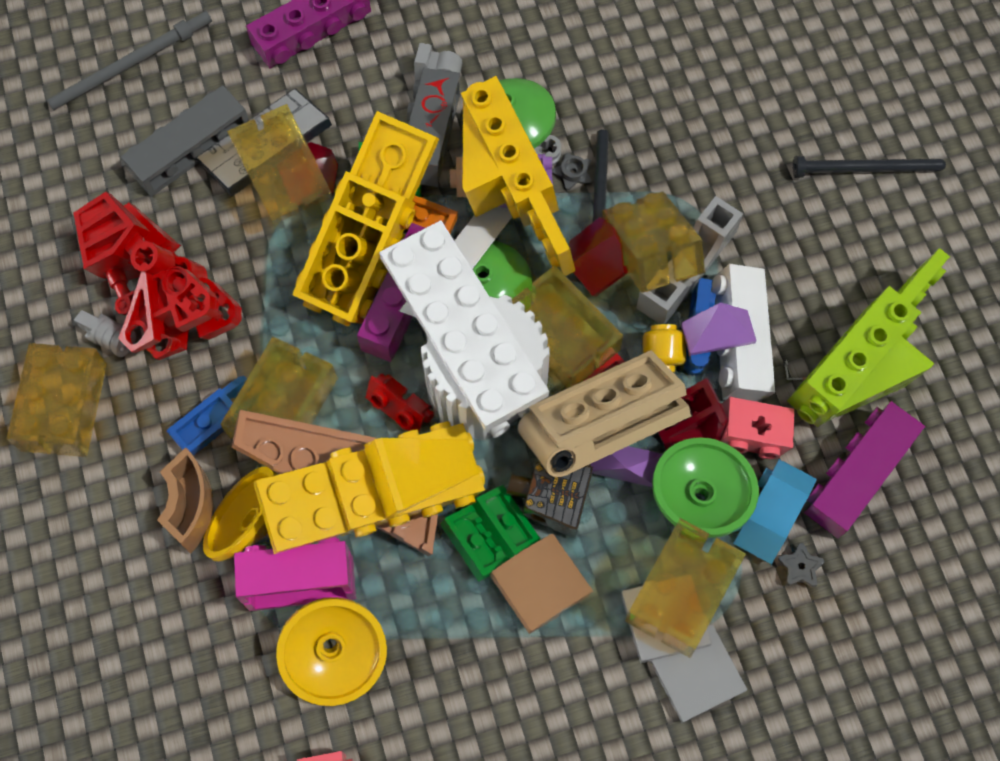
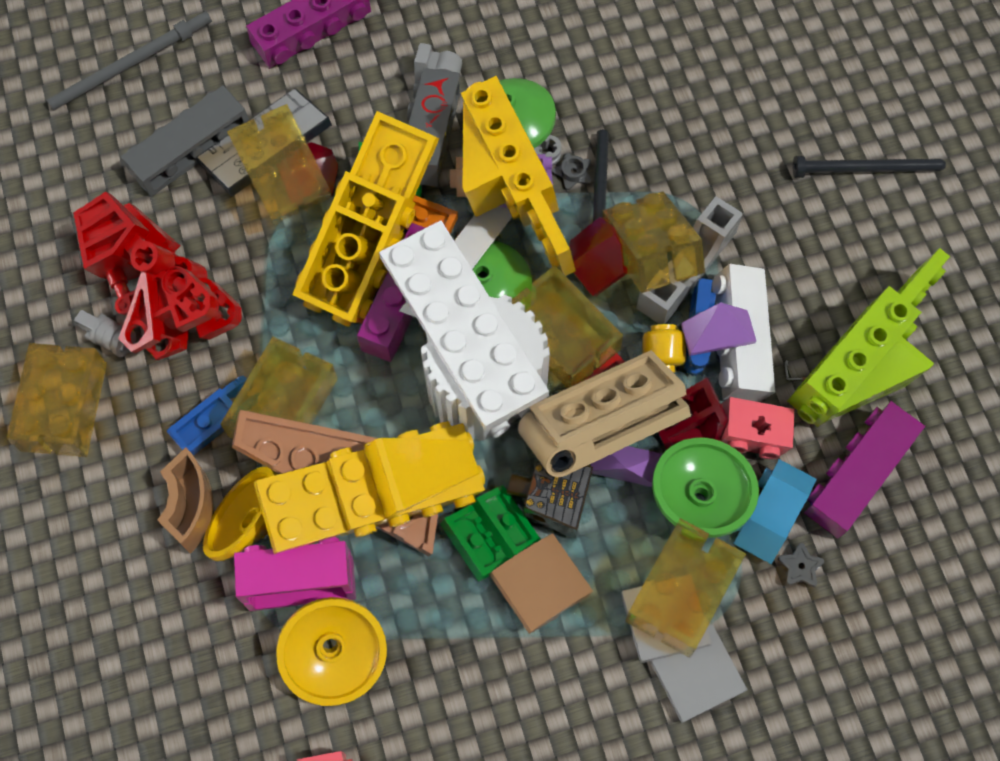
red hinge [365,373,435,434] -> none

